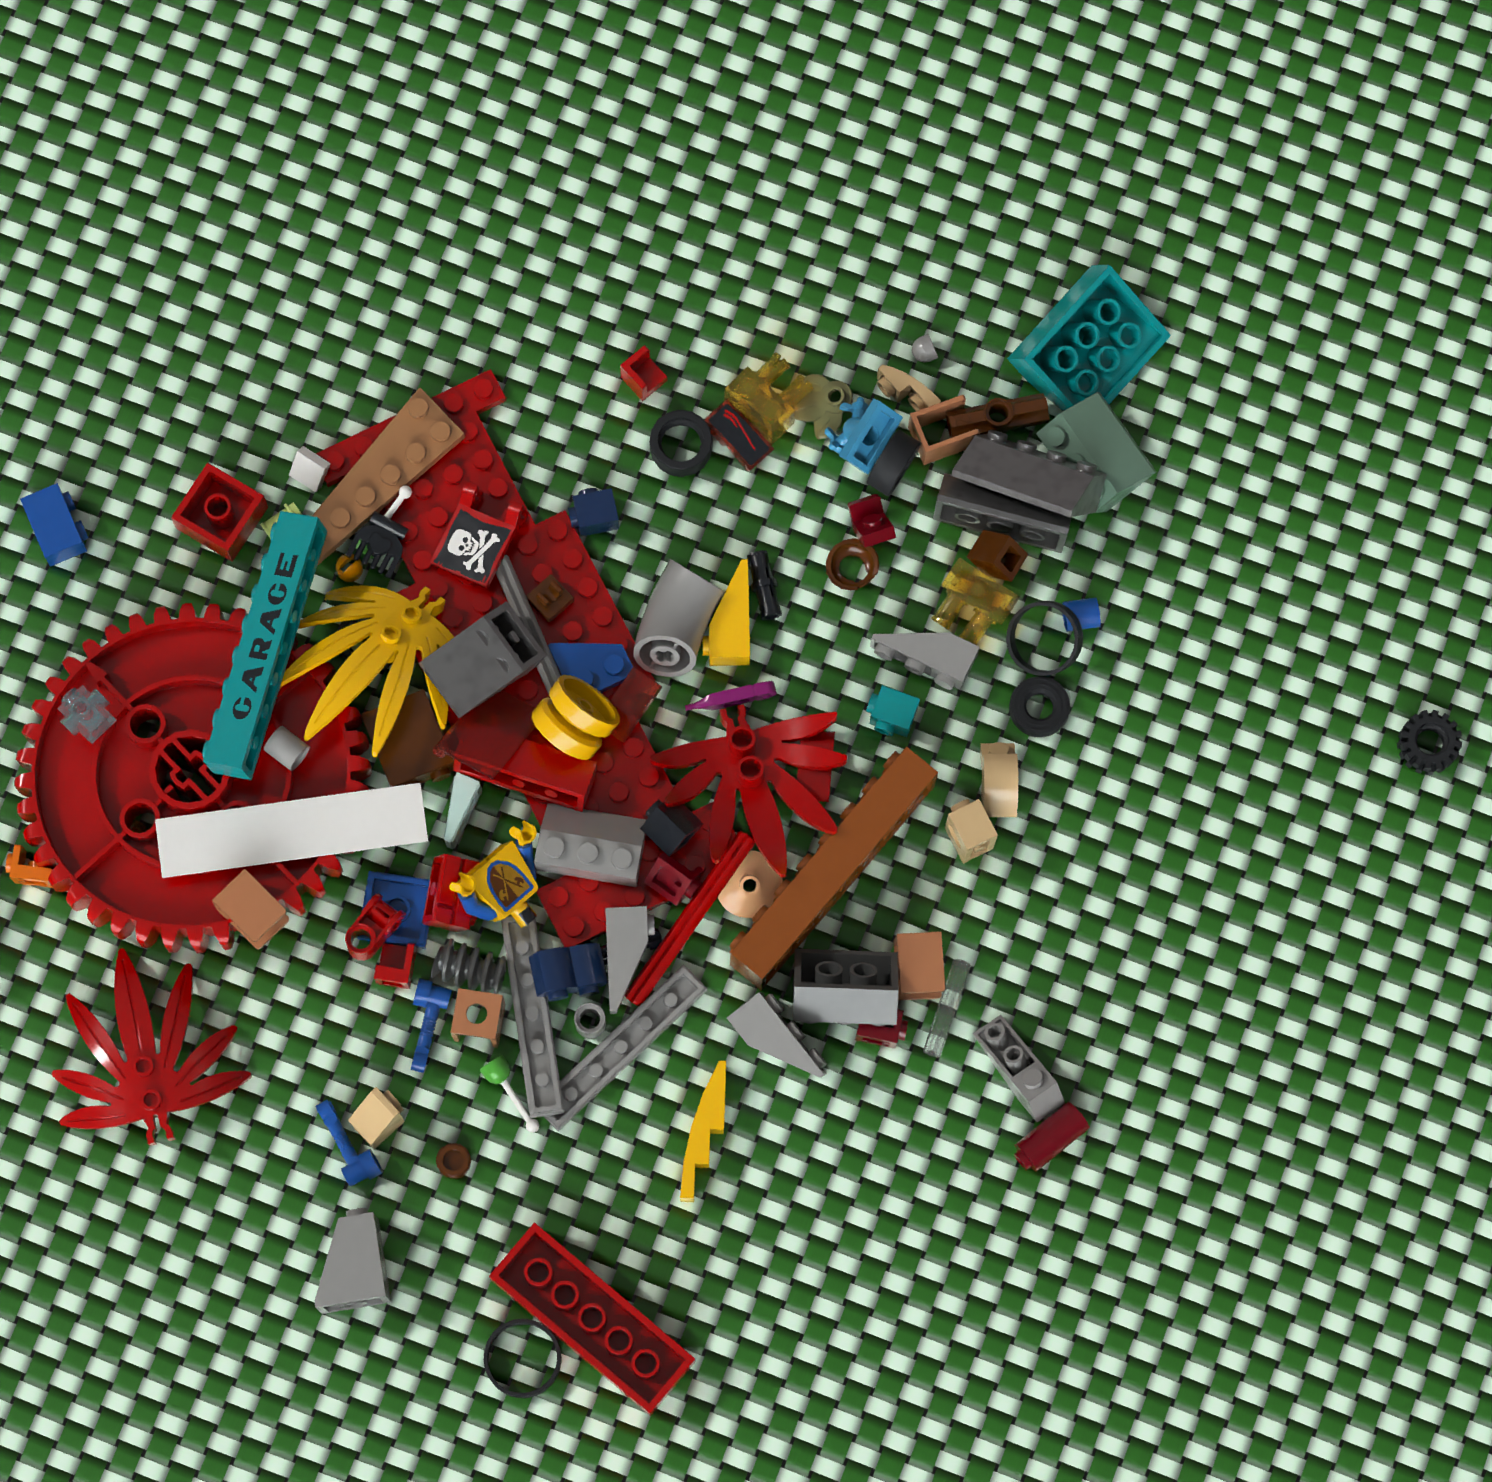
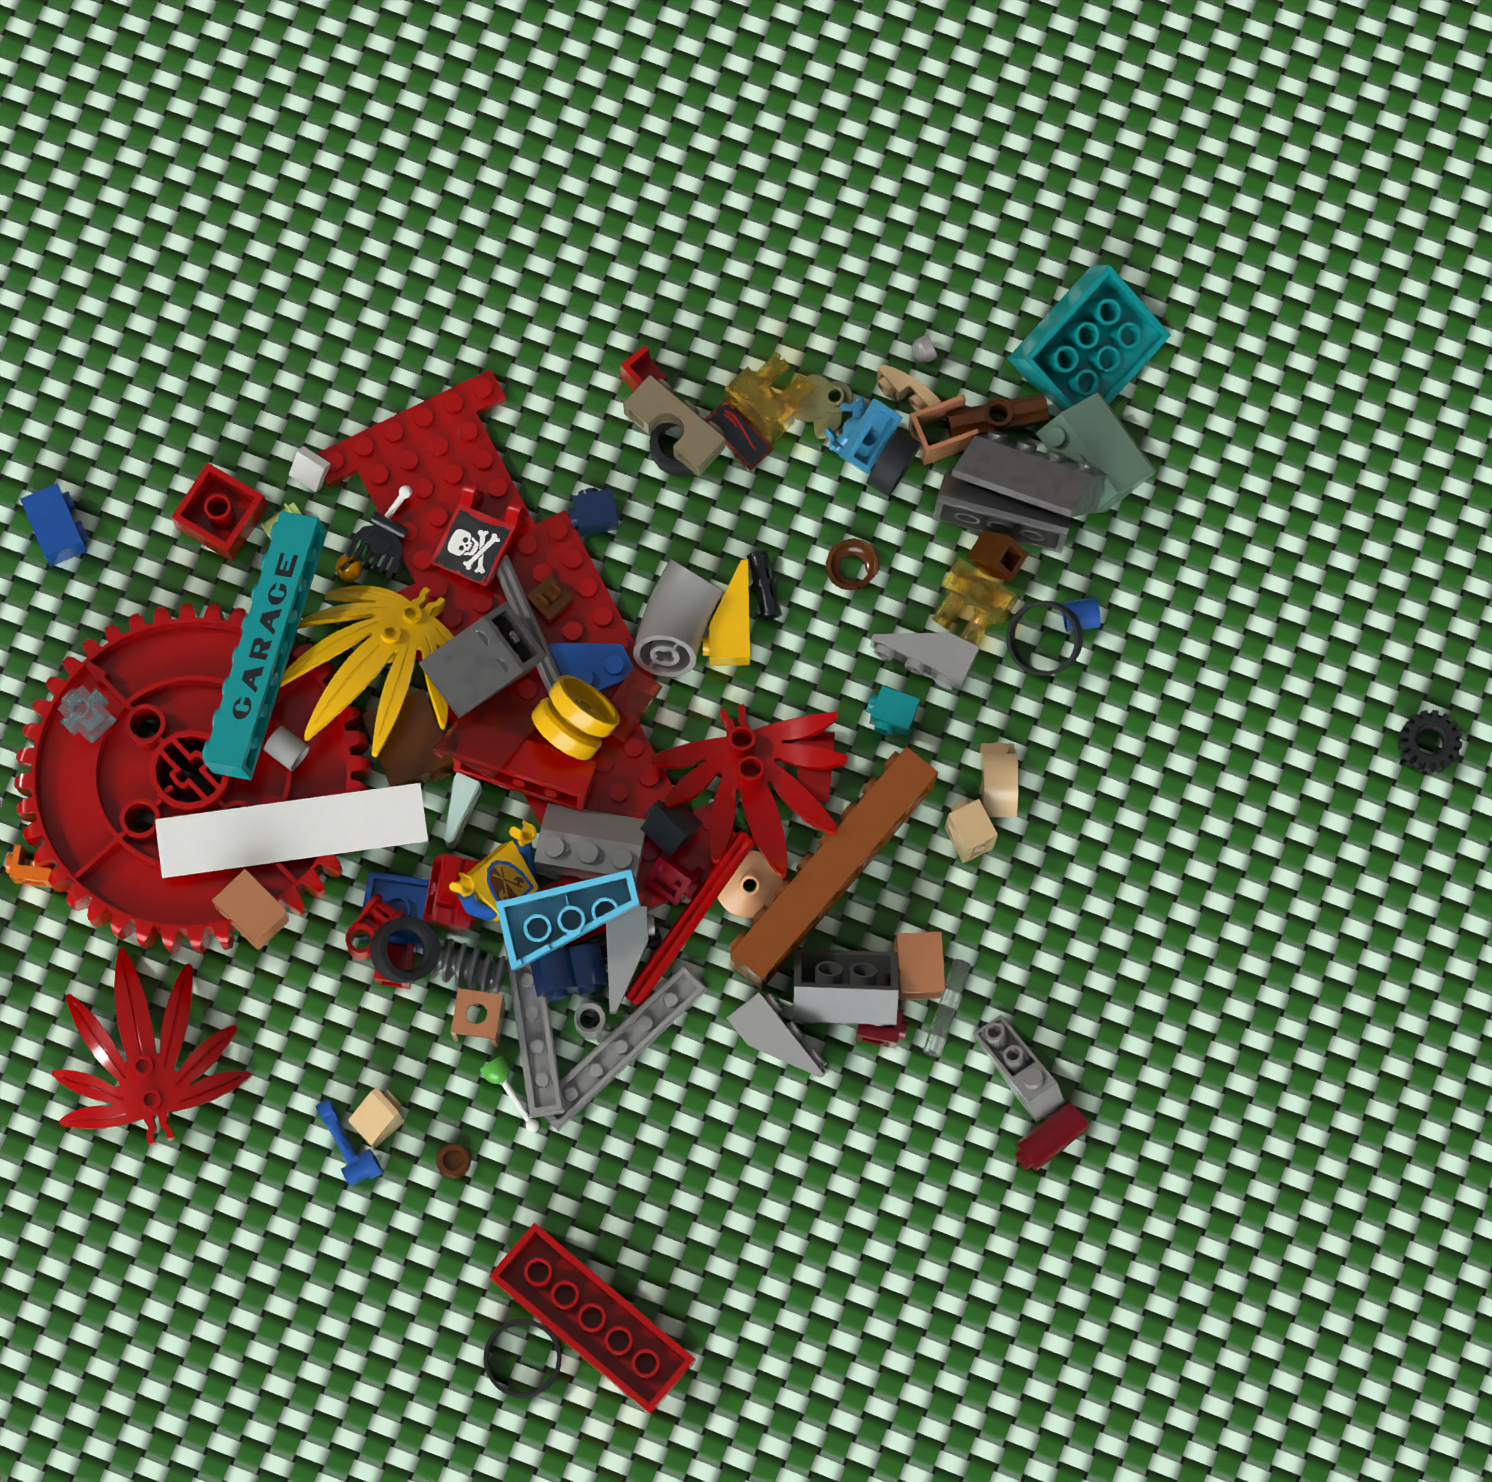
medium nougat wing [312,387,465,566] -> none
light grey slope [314,1208,391,1314] -> none
blue brick [410,978,452,1073] -> none
yellow slope [680,1061,726,1202] -> none
magenta piece [685,681,777,711] -> none
dark red bracket [848,494,896,548] -> none
black tyre [1009,676,1070,737] -> none
none -> black tyre [370,917,440,983]
none -> medium azure wedge [495,869,641,971]
none -> dark tan arch [623,375,725,477]

